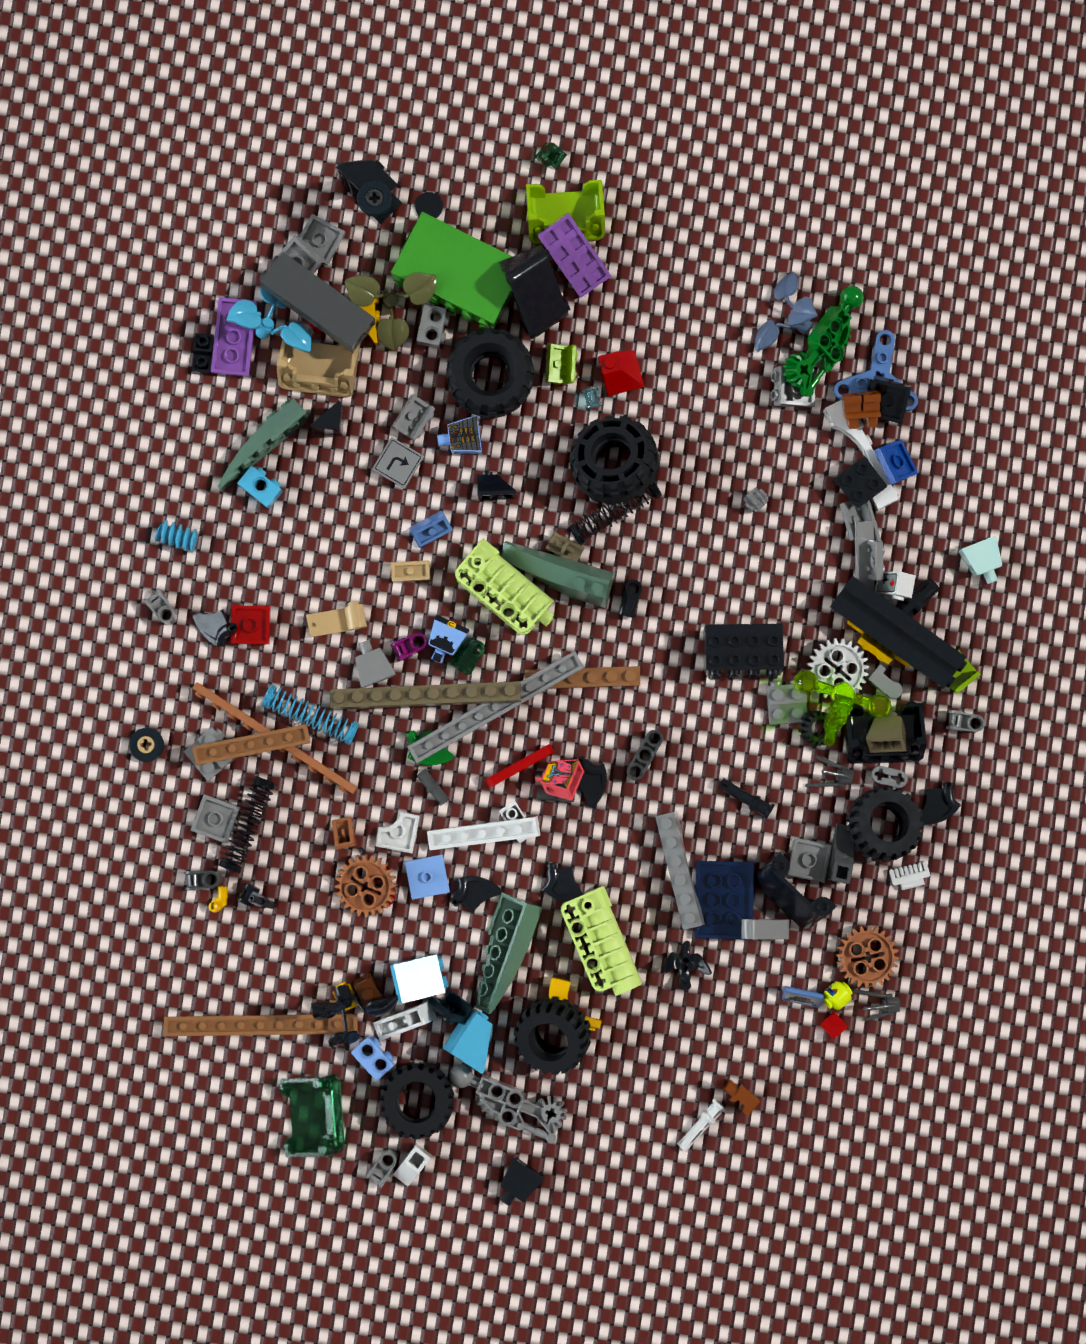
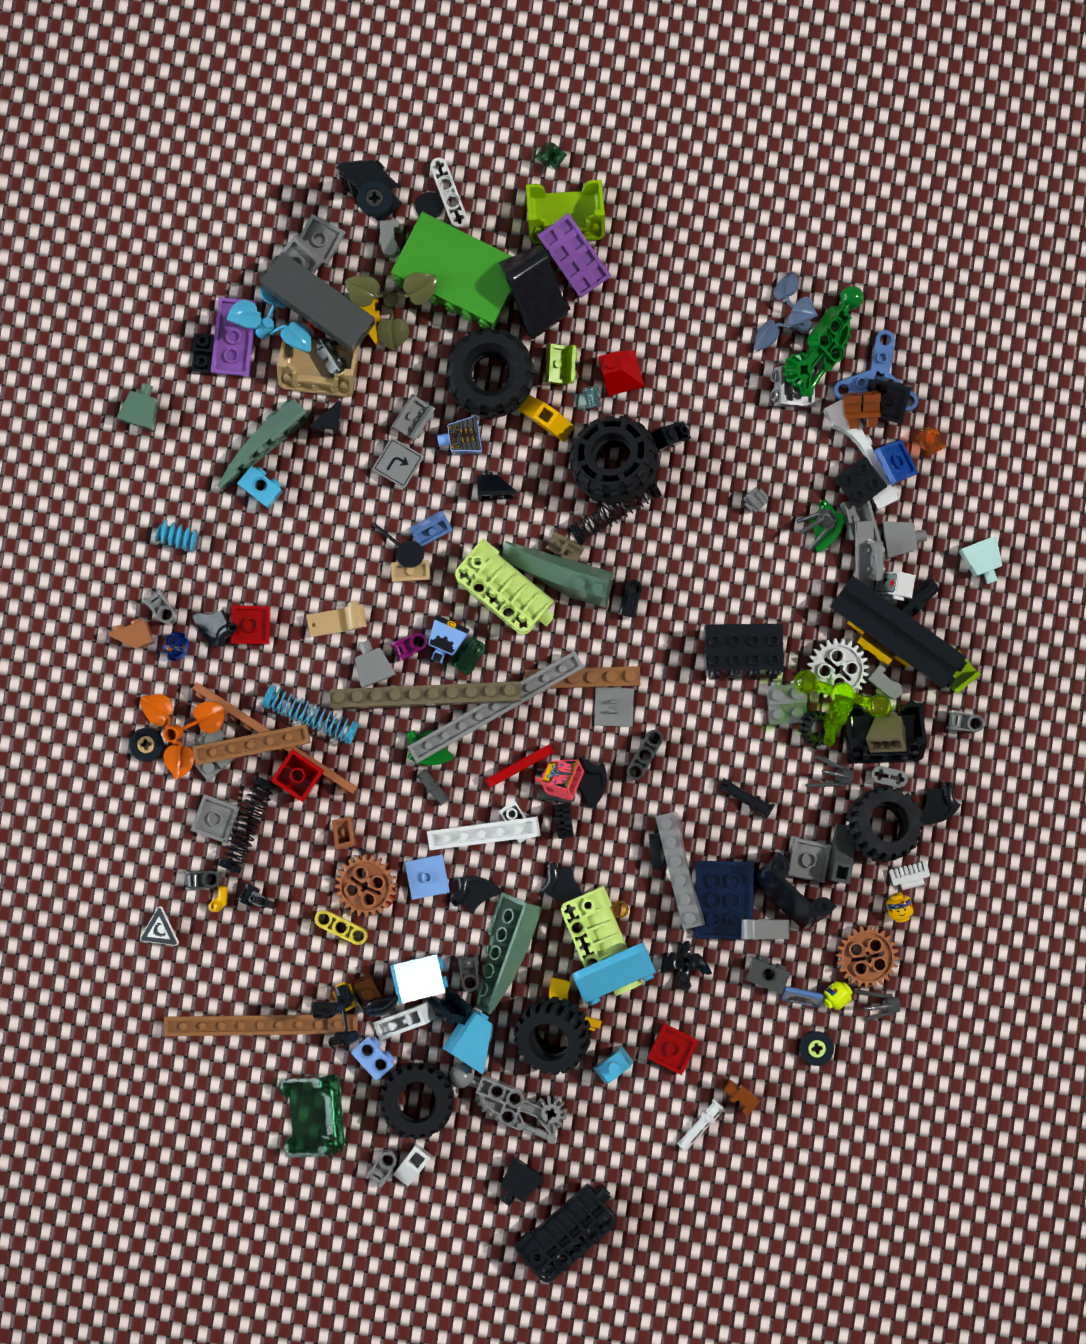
white tile [375,812,420,854] -> none
light grey brick [417,304,450,349] -> none
red slope [820,1011,848,1040] -> none
none -> nougat slope [108,619,155,649]
none -> sand green torso [117,383,158,431]
none -> orange plant [140,694,226,780]
none -> black piece [140,906,179,946]
none -> clear blue head [162,631,189,661]
none -> red slope [271,749,324,802]
none -> flat silver hinge [315,338,348,377]
none -> light yellow beam [315,910,368,945]
none -> black piece [372,523,424,568]
none -> light grey leg [380,220,400,258]
none -> white beam [430,158,467,229]
none -> dark grey piece [458,954,479,992]
none -> black piece [514,1183,615,1283]
none -> yellow slope [517,395,575,442]
none -> black tyre [554,803,574,839]
none -> medium azure windscreen [572,942,656,1006]
none -> medium azure torso [593,1046,633,1083]
none -> light grey piece [594,687,634,727]
none -> clear yellow bush [611,901,629,918]
none -> red plate [647,1023,699,1075]
none -> black beam [648,833,662,871]
none -> black slope [651,421,691,452]
none -> dark grey brick [744,956,790,994]
none -> dark grey plant [796,508,837,551]
none -> black bush [799,1031,834,1066]
none -> green arm [809,500,845,552]
none -> light grey torso [881,521,927,560]
none -> yellow head [886,892,913,923]
none -> clear orange brick [916,426,946,458]

